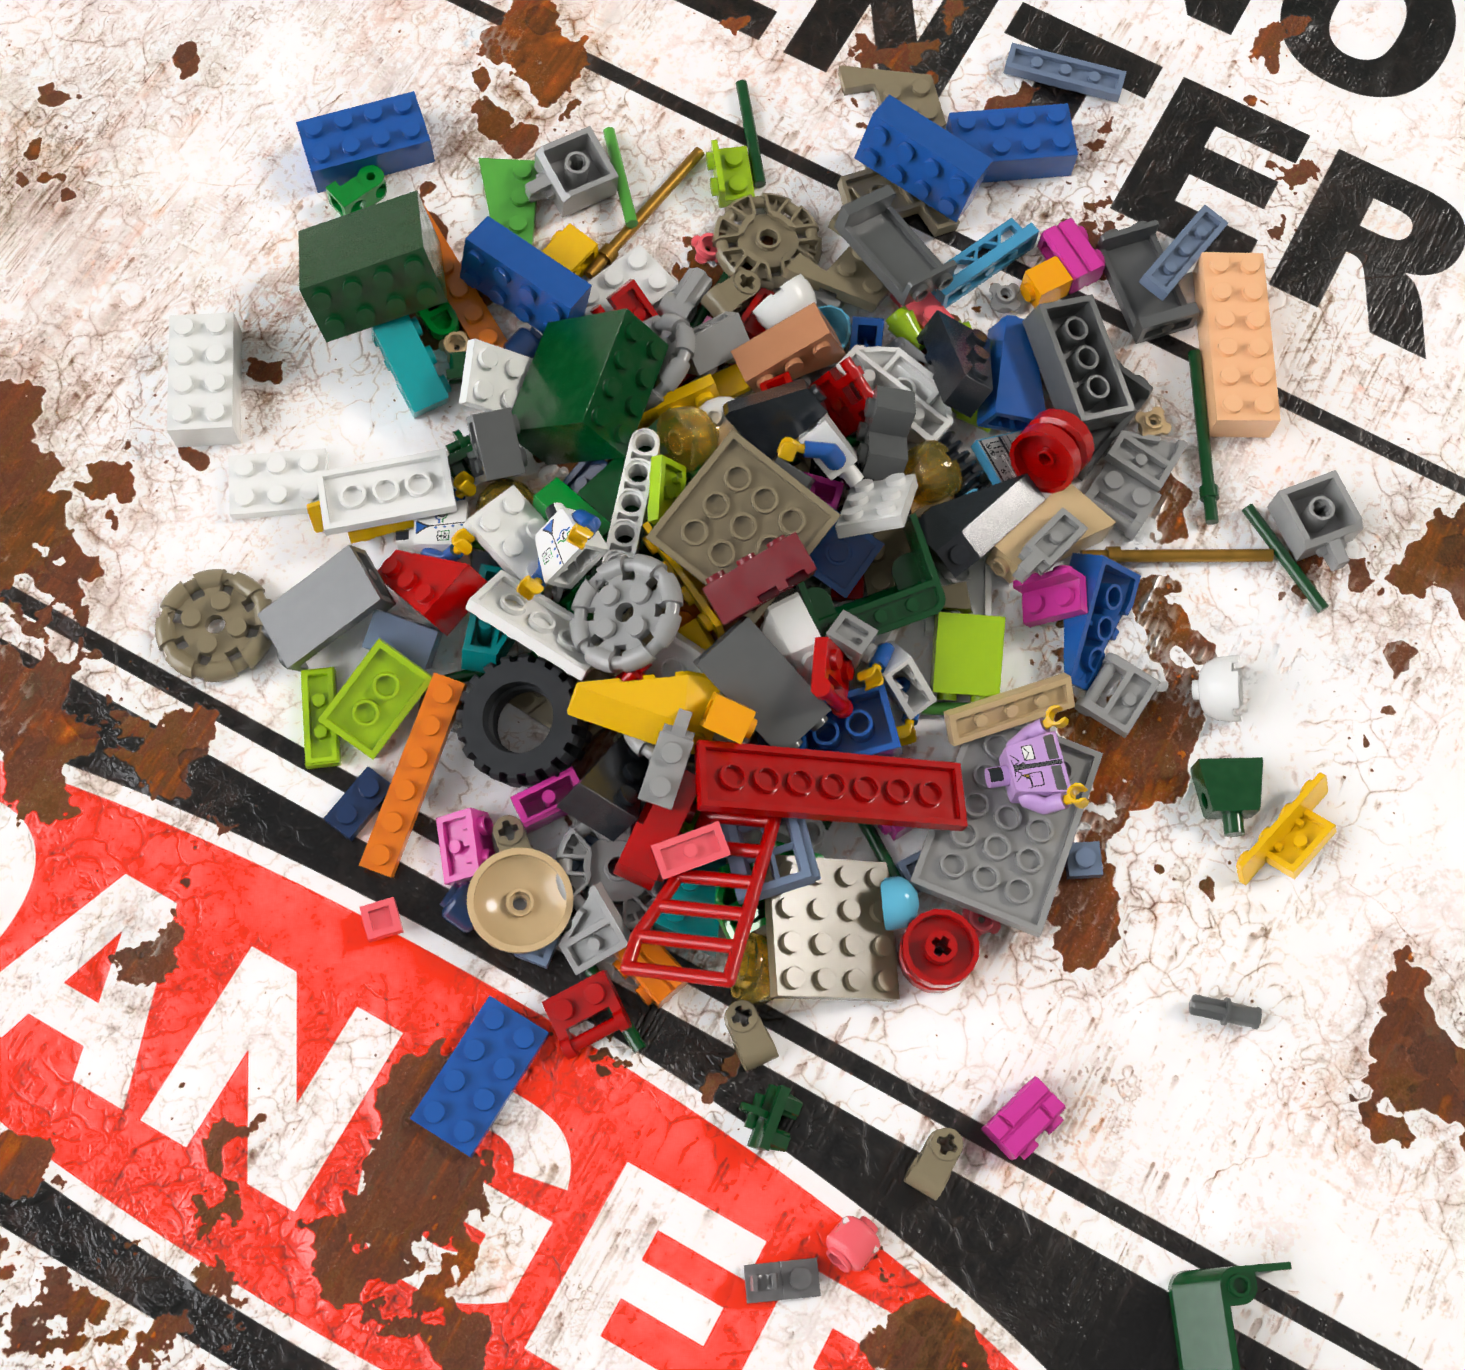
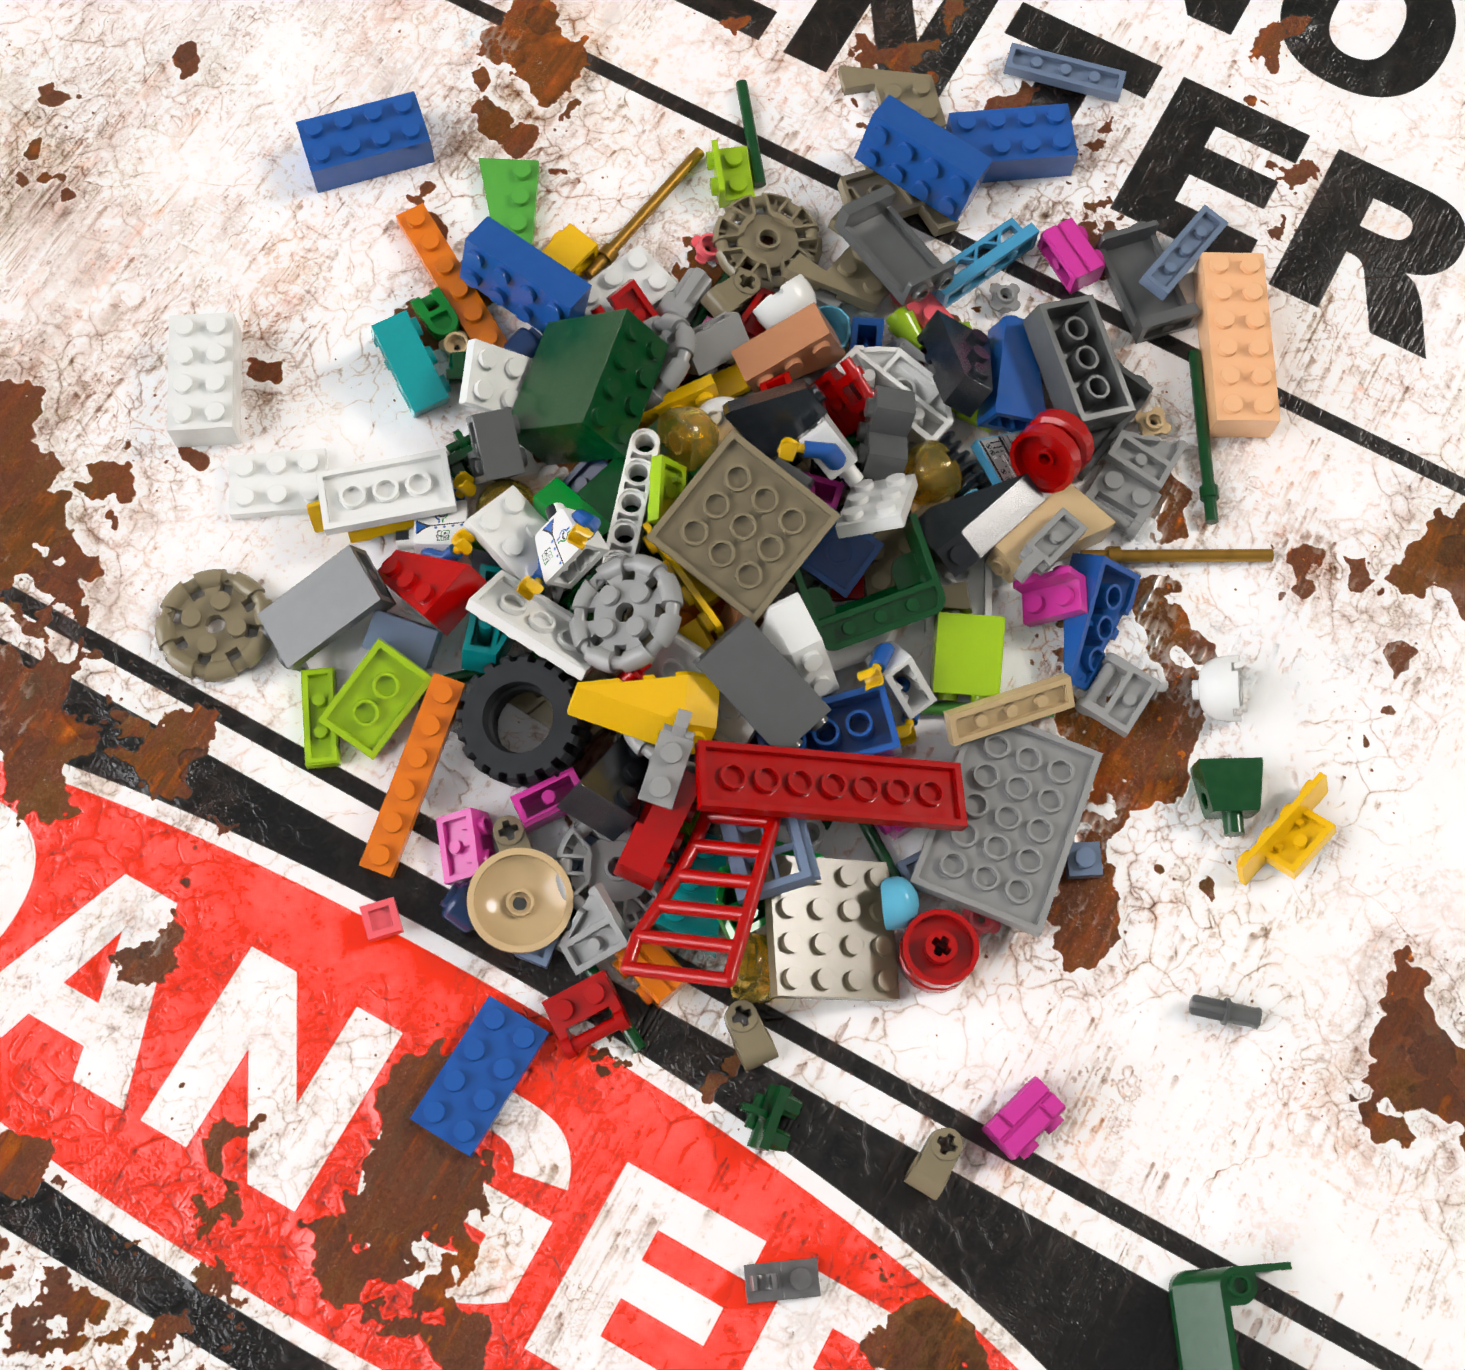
dark green brick [298,190,448,343] -> none
dark blue plate [323,766,391,842] -> none
green leg [325,165,387,216] -> none
light grey hinge [525,126,619,218] -> none
bright green bar [603,127,638,228] -> none
coral plate [651,821,731,880] -> none
light orange brick [699,692,758,744] -> none
dark red wedge [702,532,817,627] -> none
red plate [811,637,854,719] -> none
light grey bracket [825,609,878,671] -> none
coral head [826,1216,880,1273] -> none
lavender torso [985,705,1089,815] -> none
light orange brick [1020,256,1073,309] -> none
dark green bar [1242,503,1329,614] -> none
light grey hinge [1267,470,1363,572] -> none

